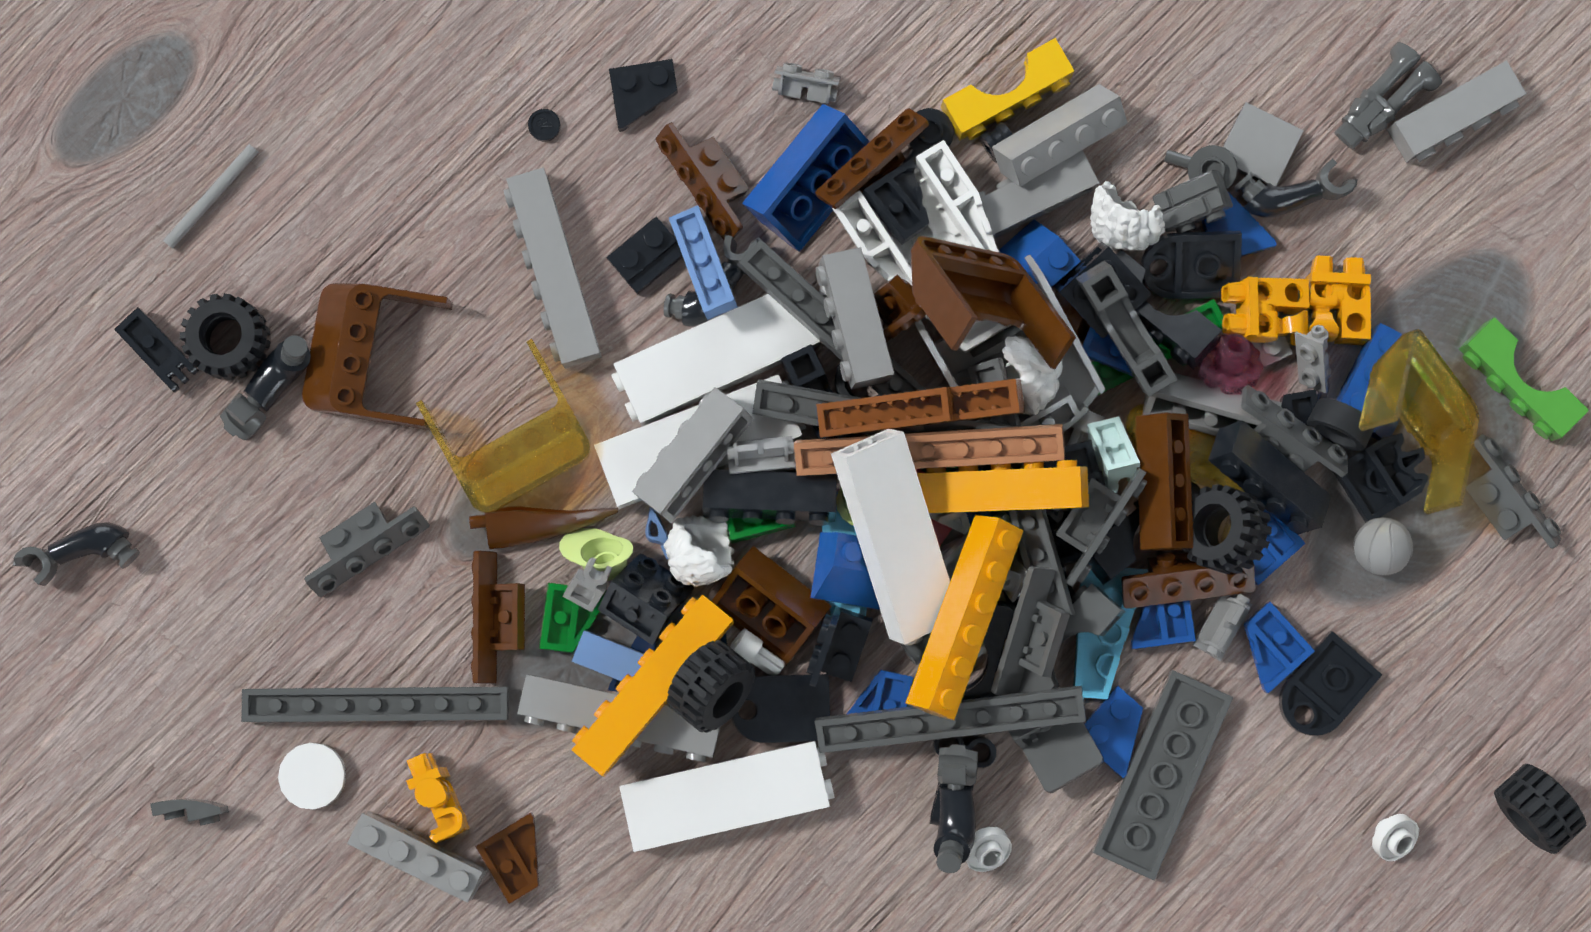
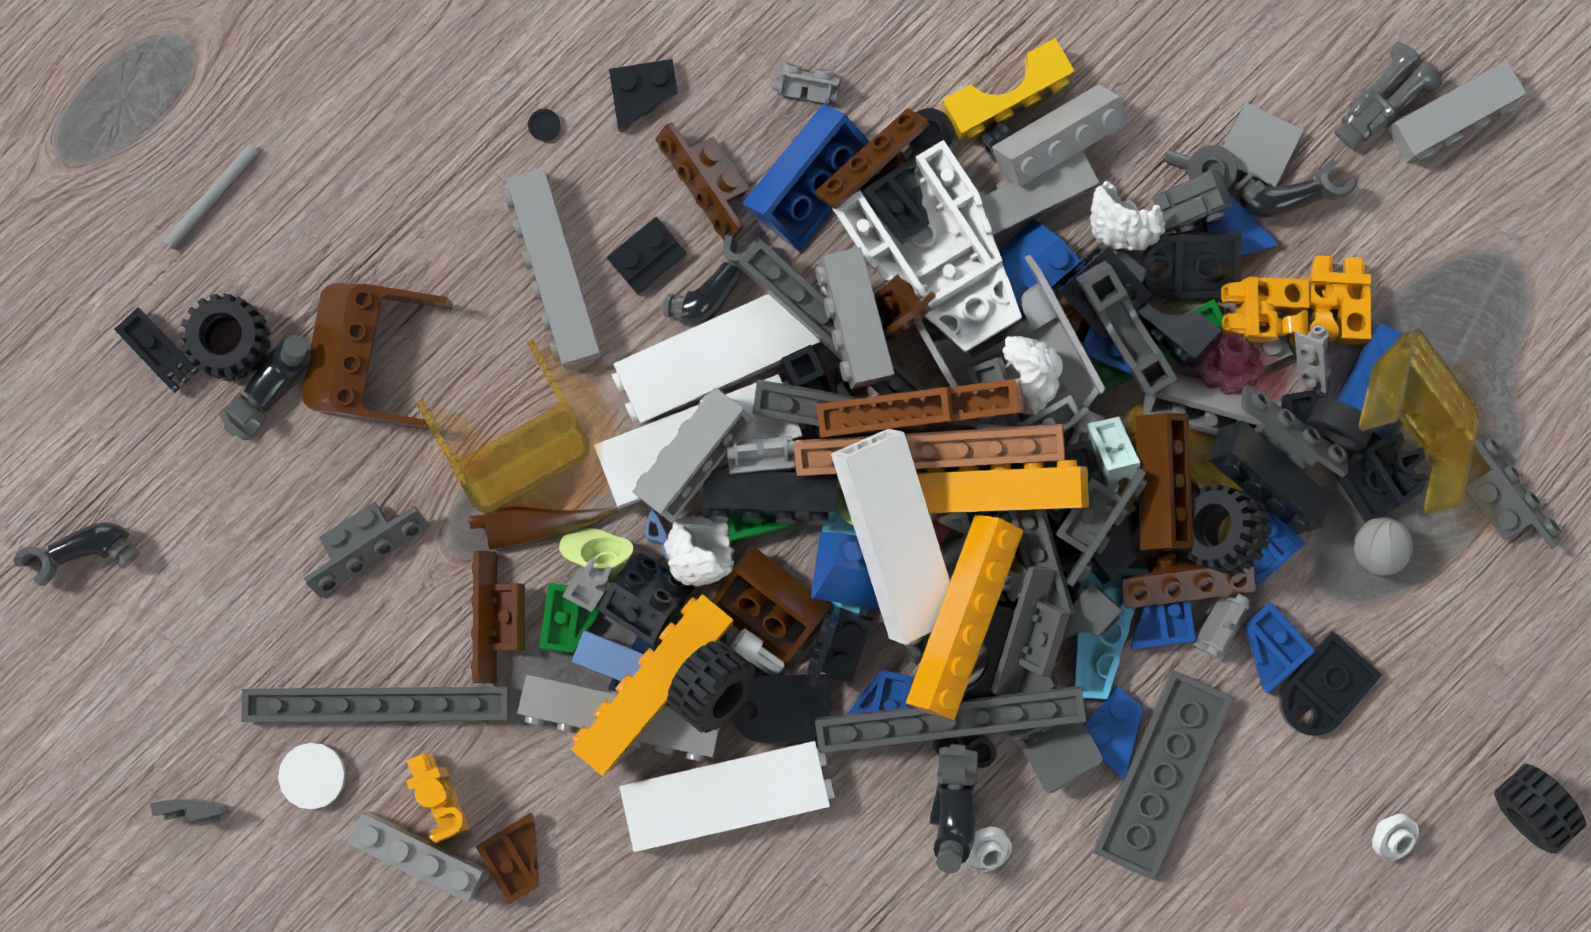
medium blue plate [669,205,738,320] -> none
reddish brown windscreen [911,236,1076,369] -> none
bright green arch [1459,317,1589,441] -> none

